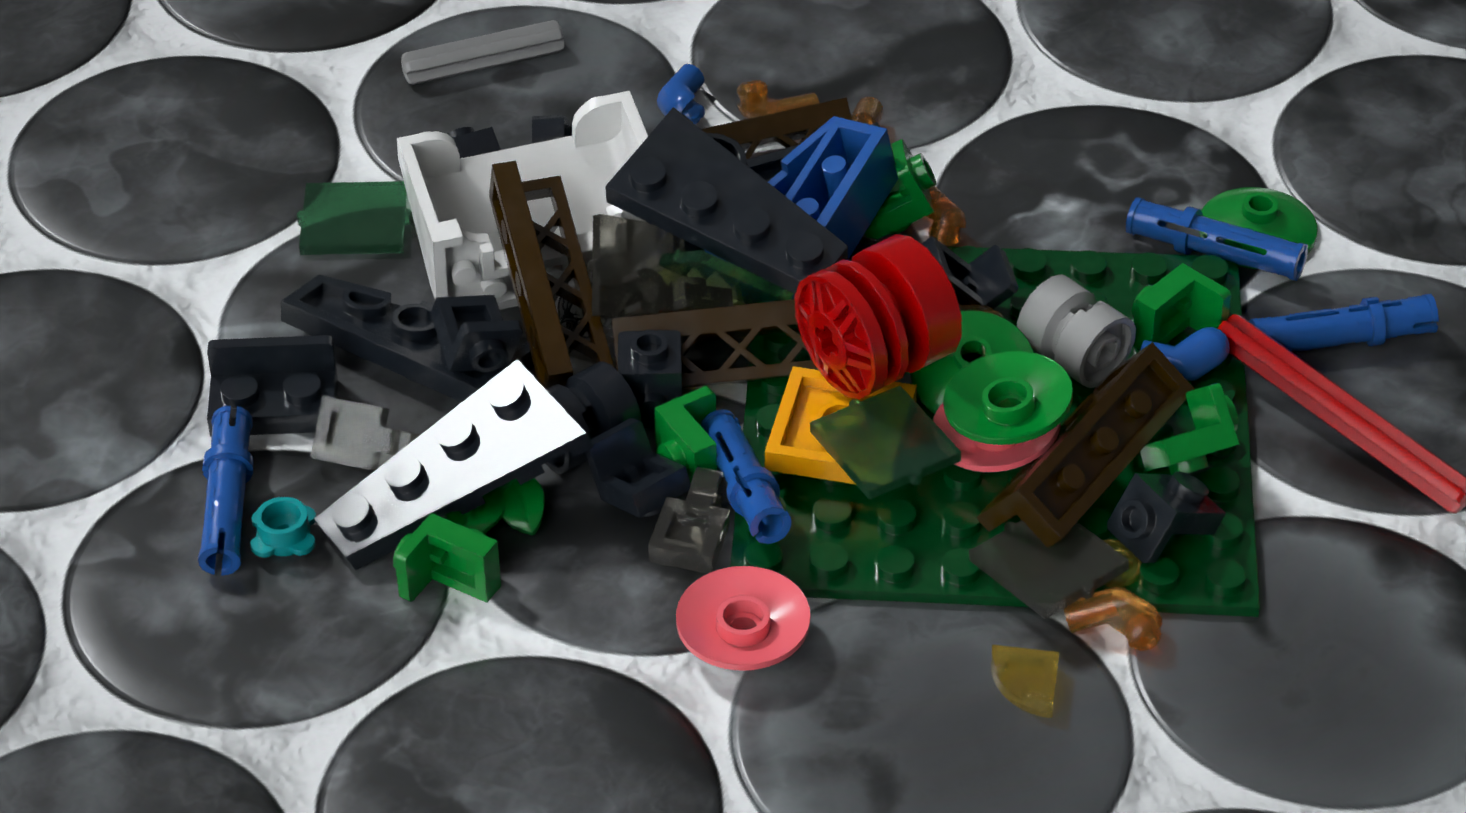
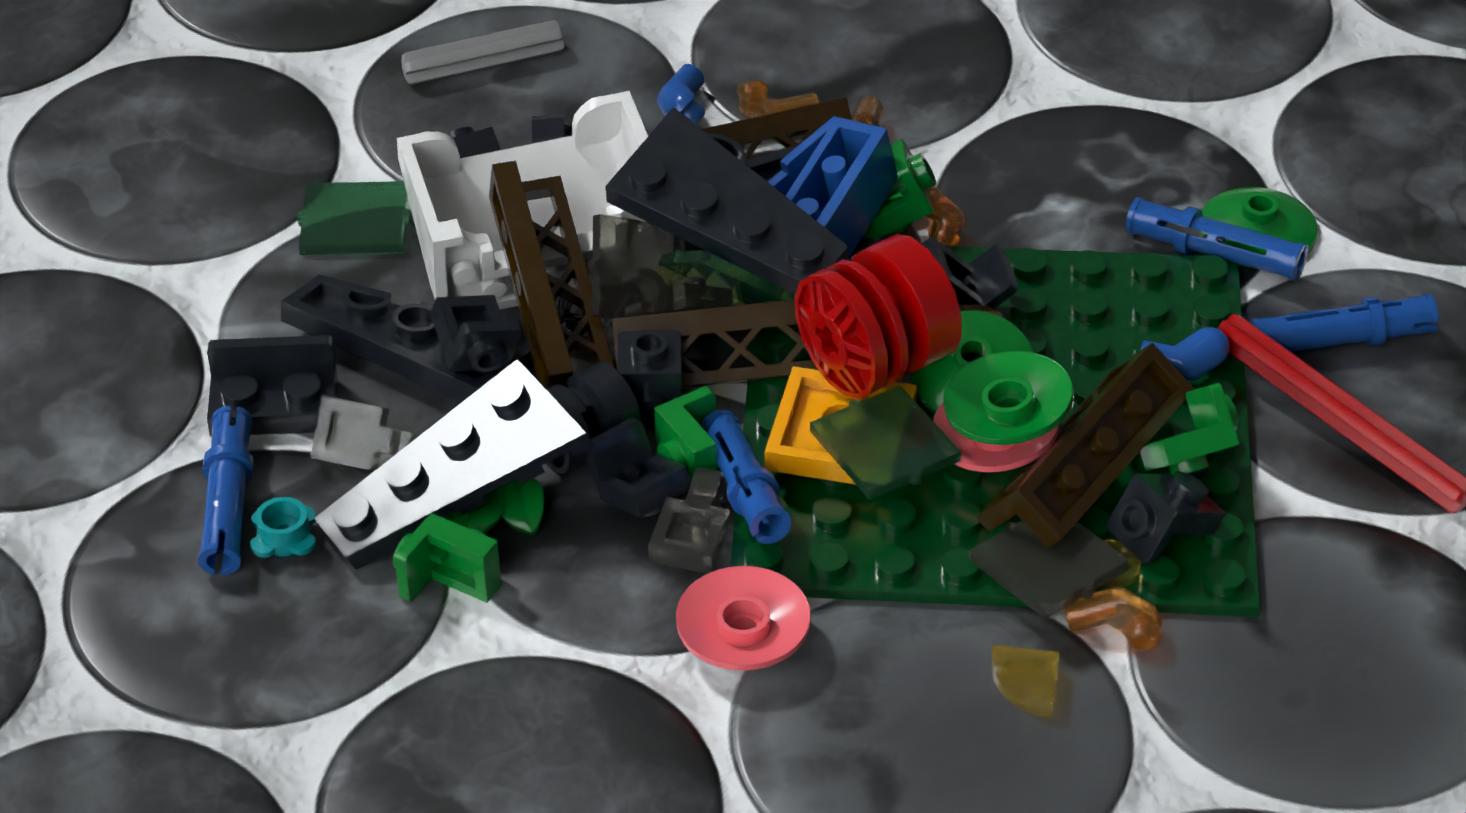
light grey wheel [1017,274,1136,388] -> none
green bracket [1131,263,1231,350] -> none

